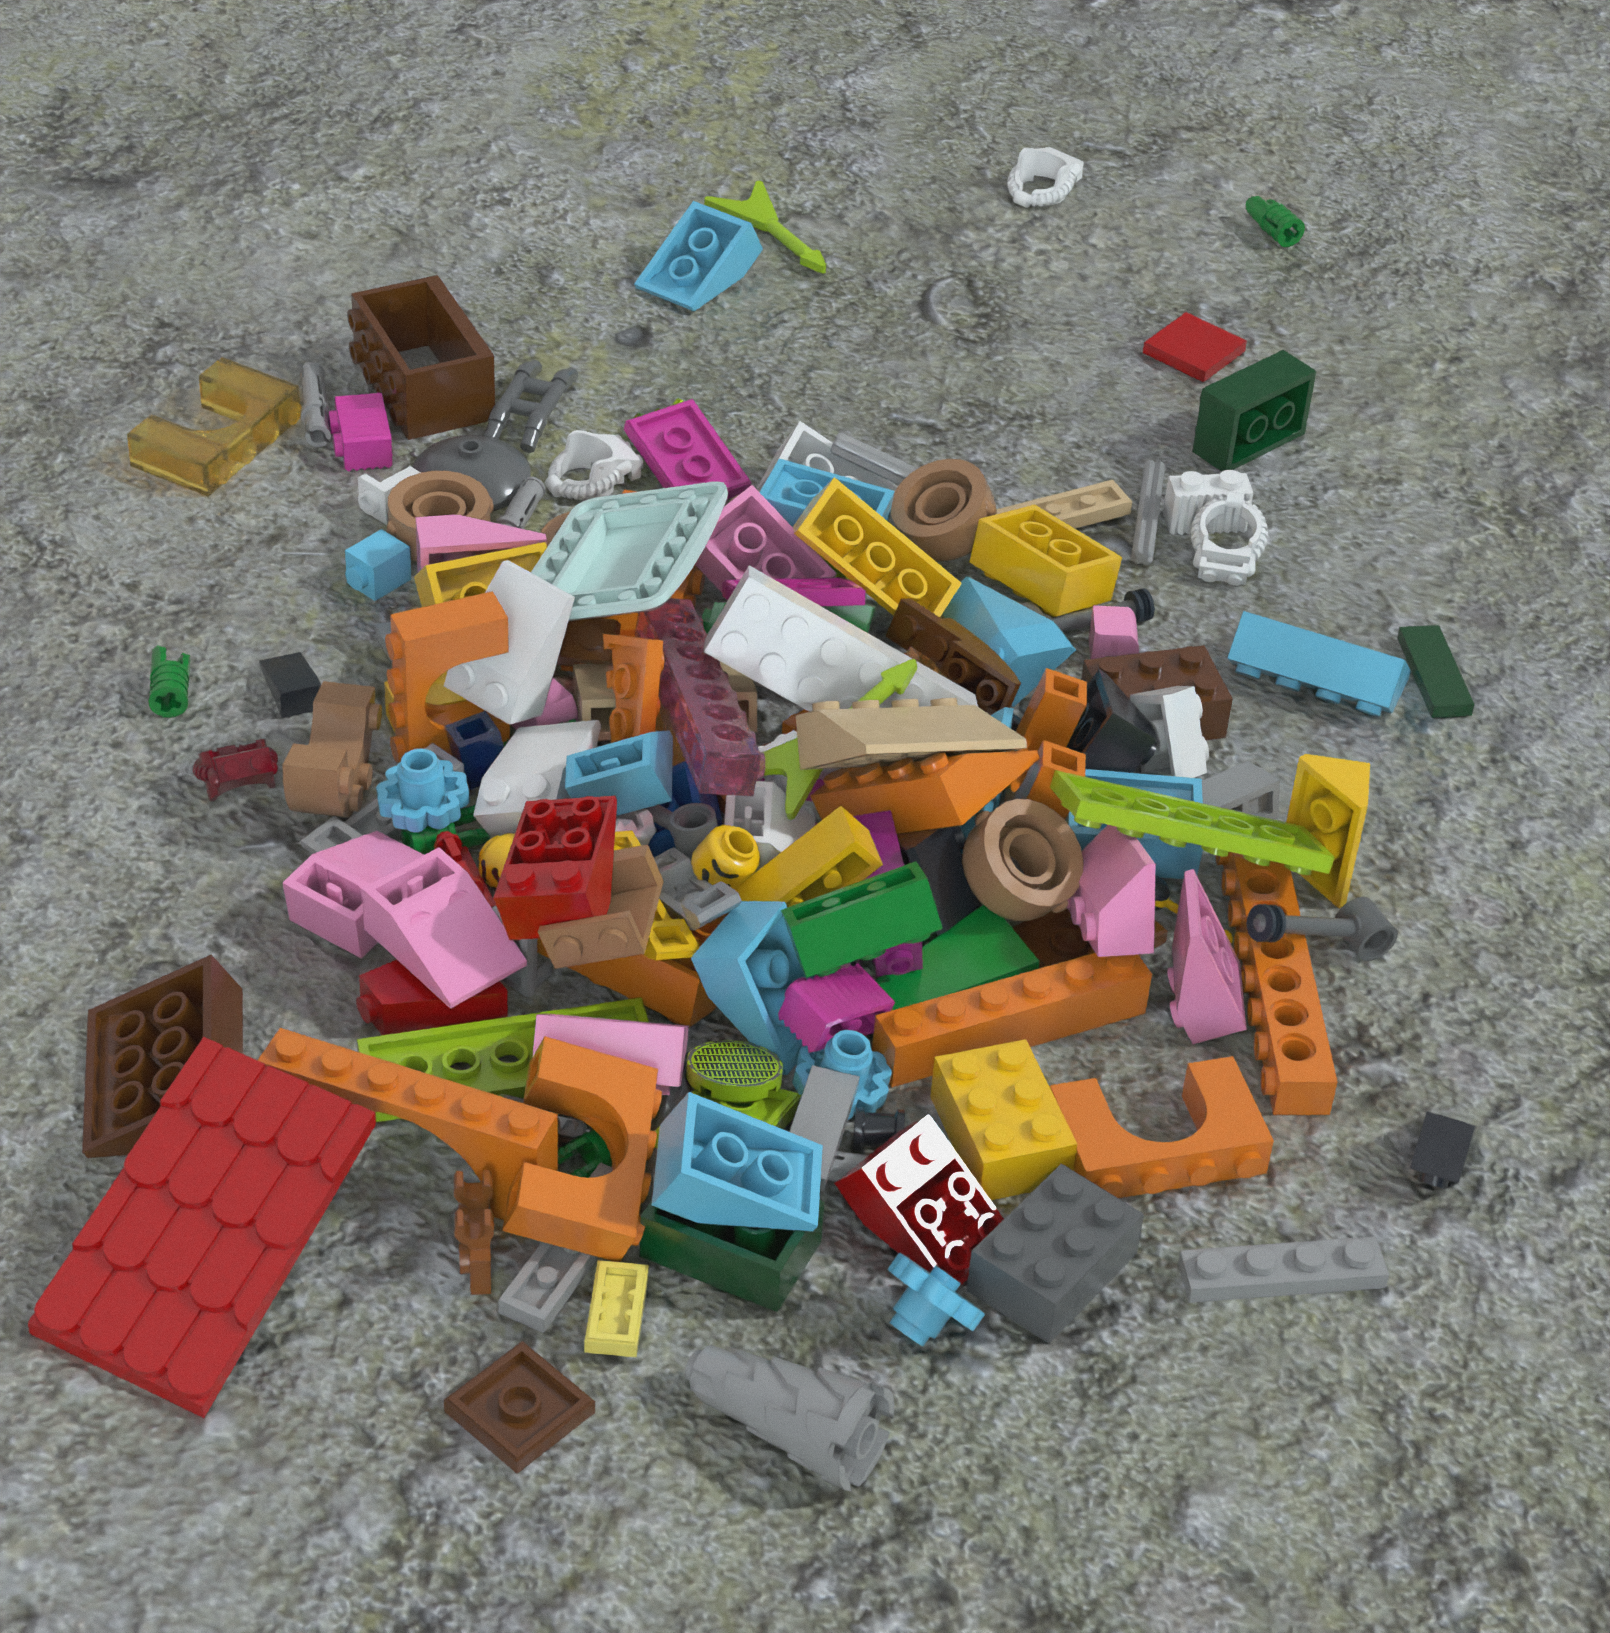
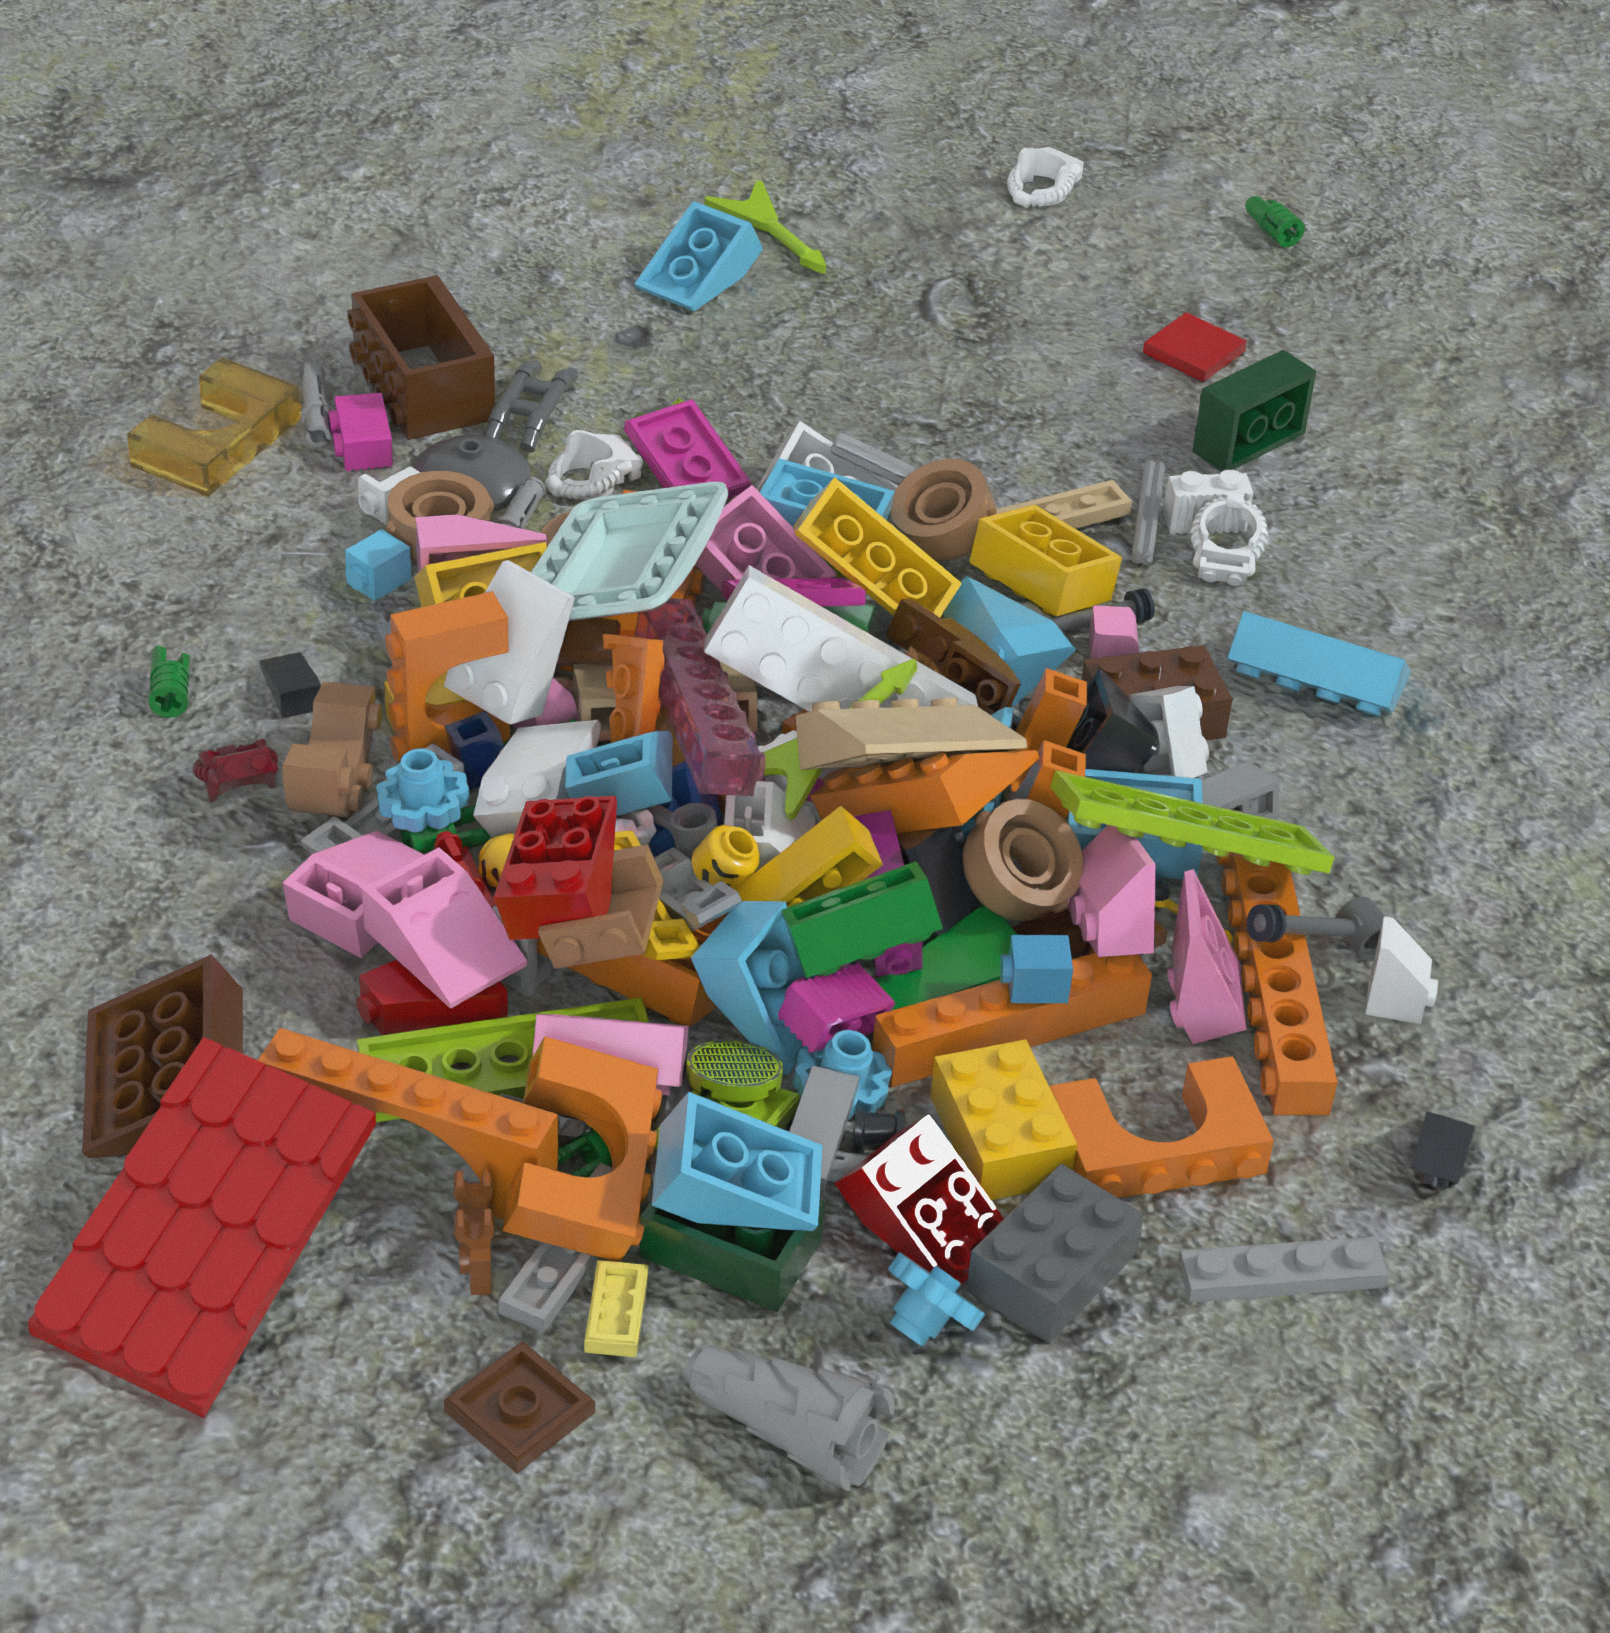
yellow slope [1286,754,1370,908] -> none
dark green tile [1397,625,1475,718] -> none
none -> dark azure brick [1000,935,1073,1003]
none -> white slope [1365,916,1438,1024]

